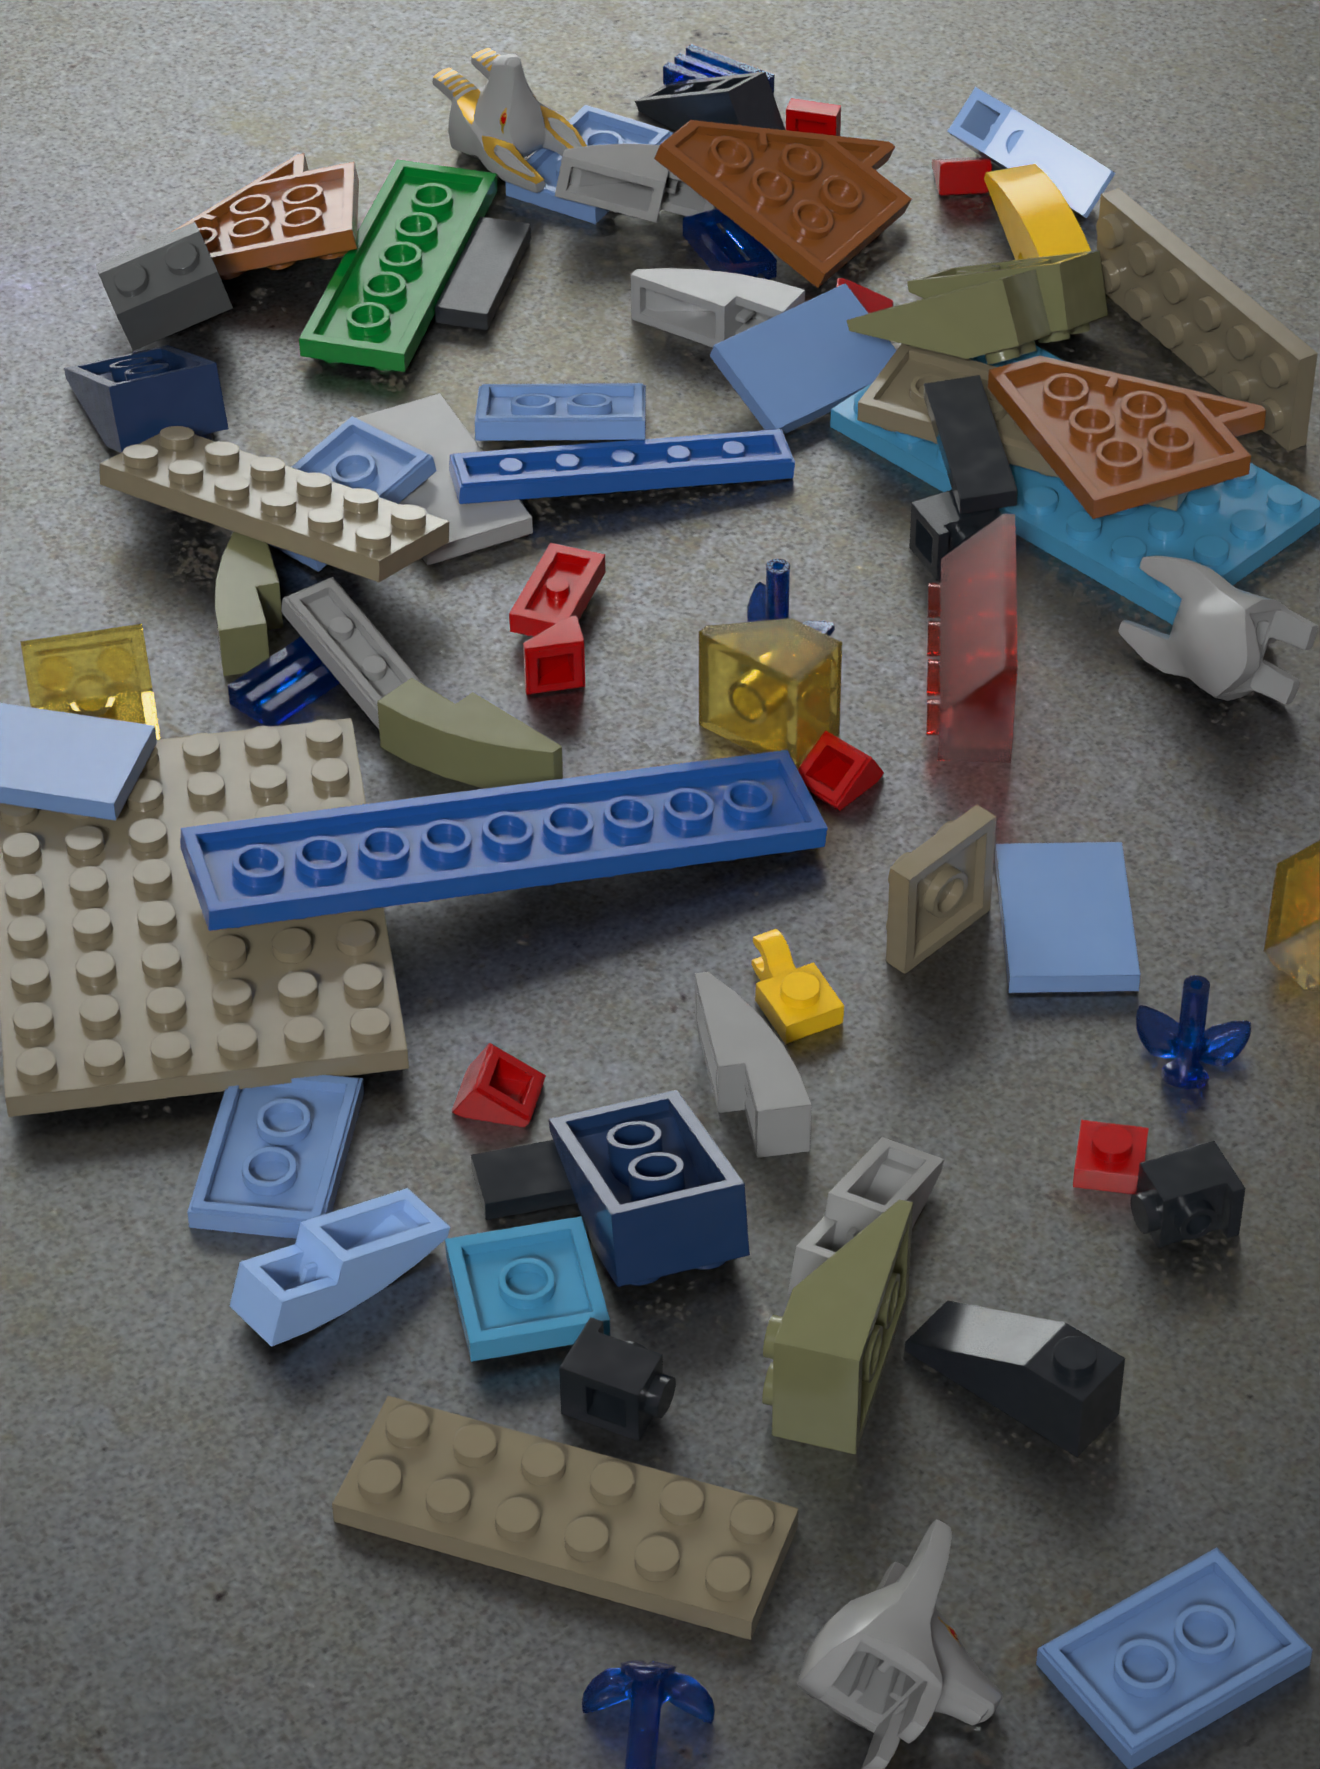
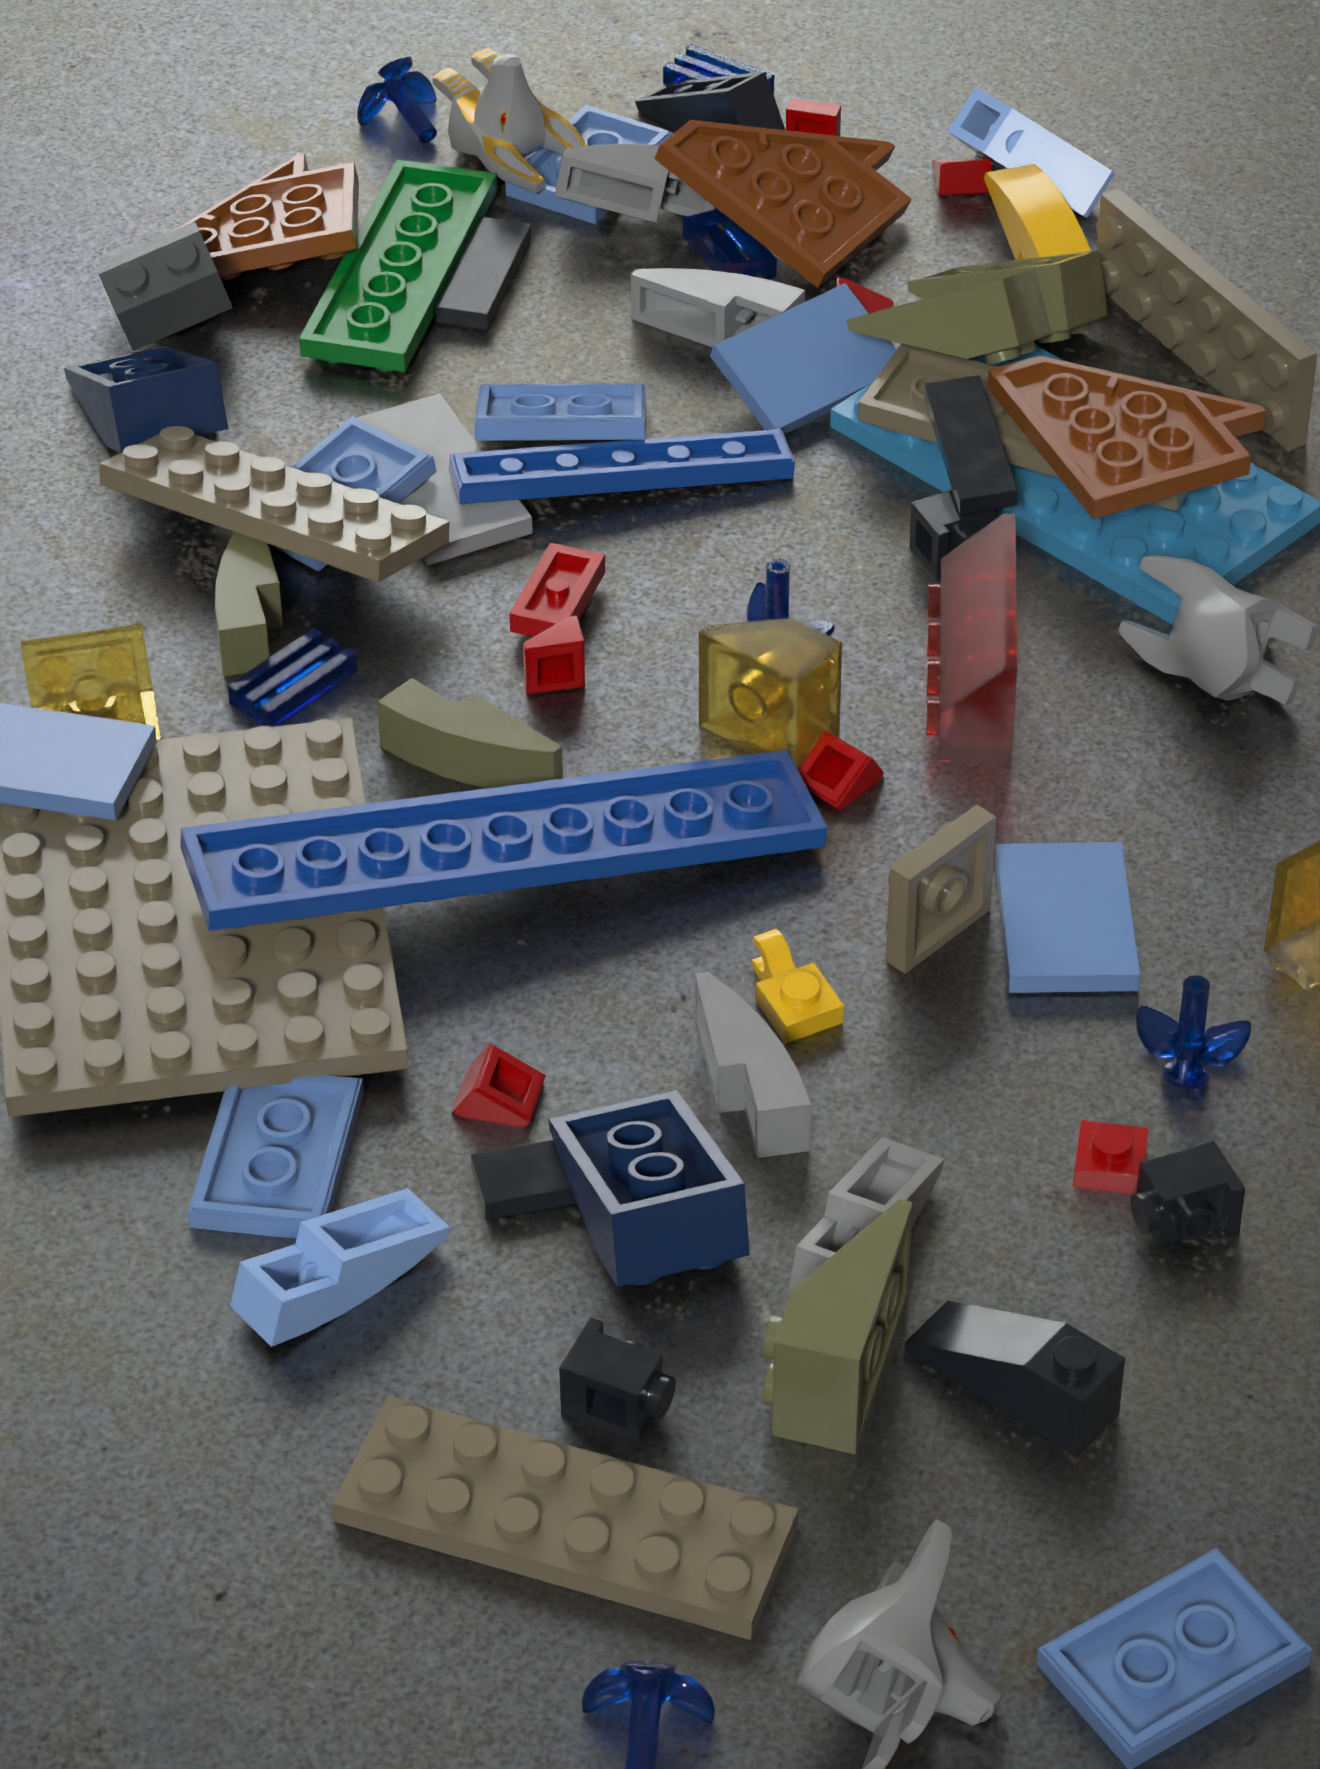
light grey tile [281,577,423,729] -> none
dark azure plate [445,1216,610,1362] -> none
none -> clear blue plant [357,56,437,143]

